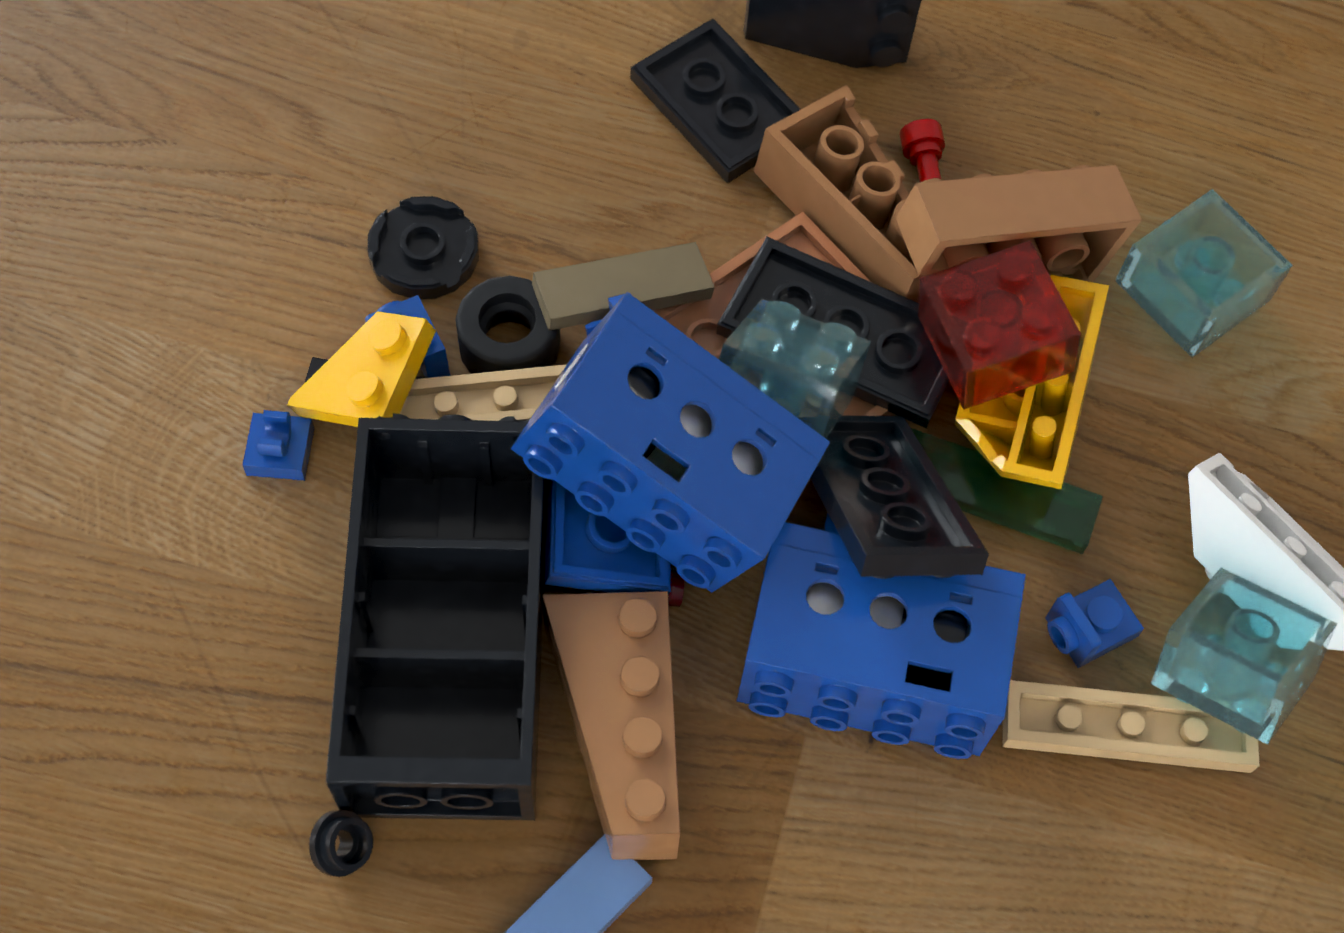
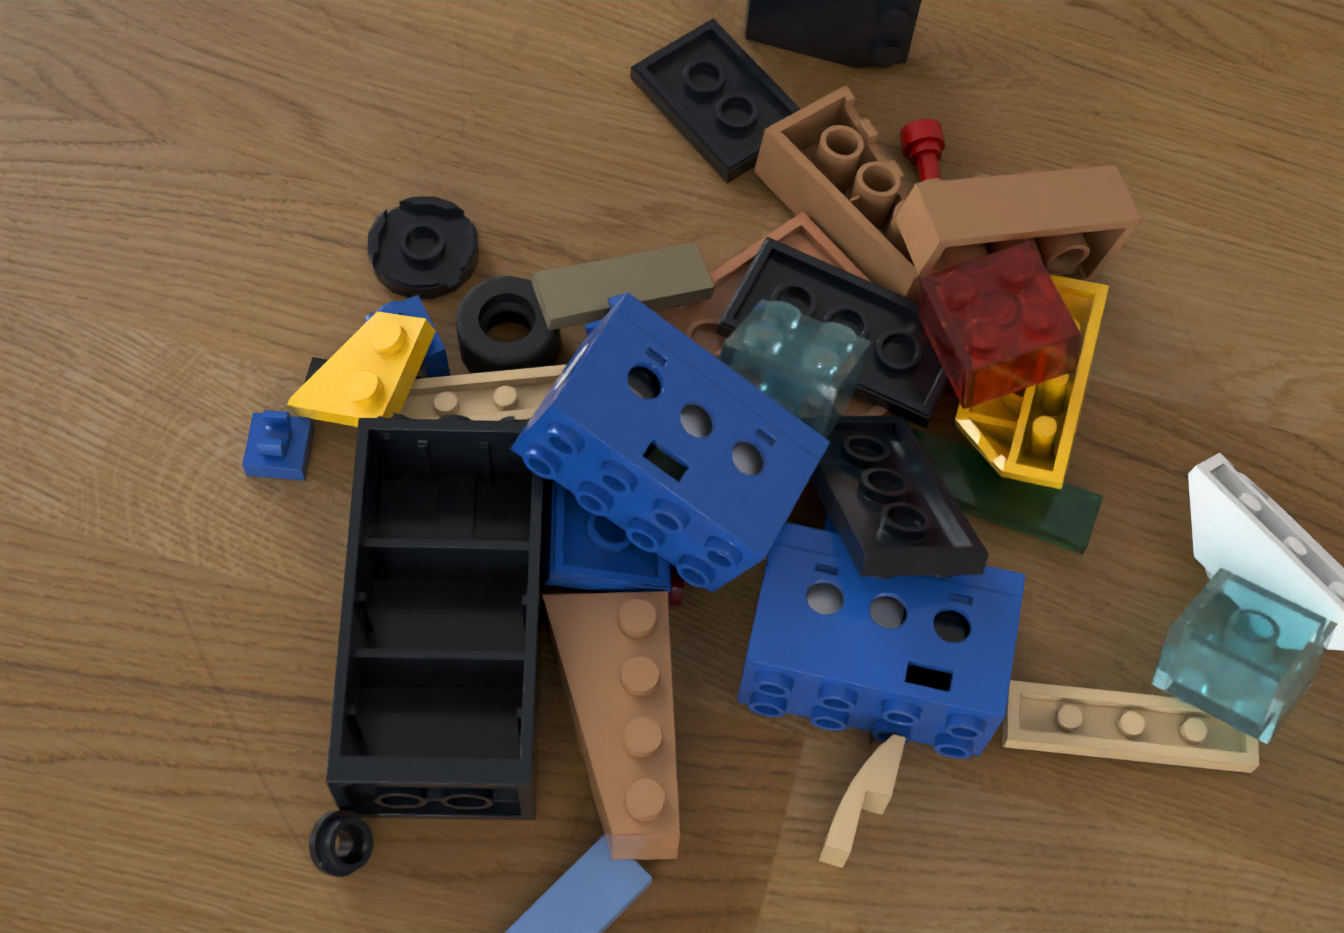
blue bracket [1045,579,1144,668] -> none
clear light blue brick [1115,189,1293,358] -> none
none -> tan slope [818,734,906,868]

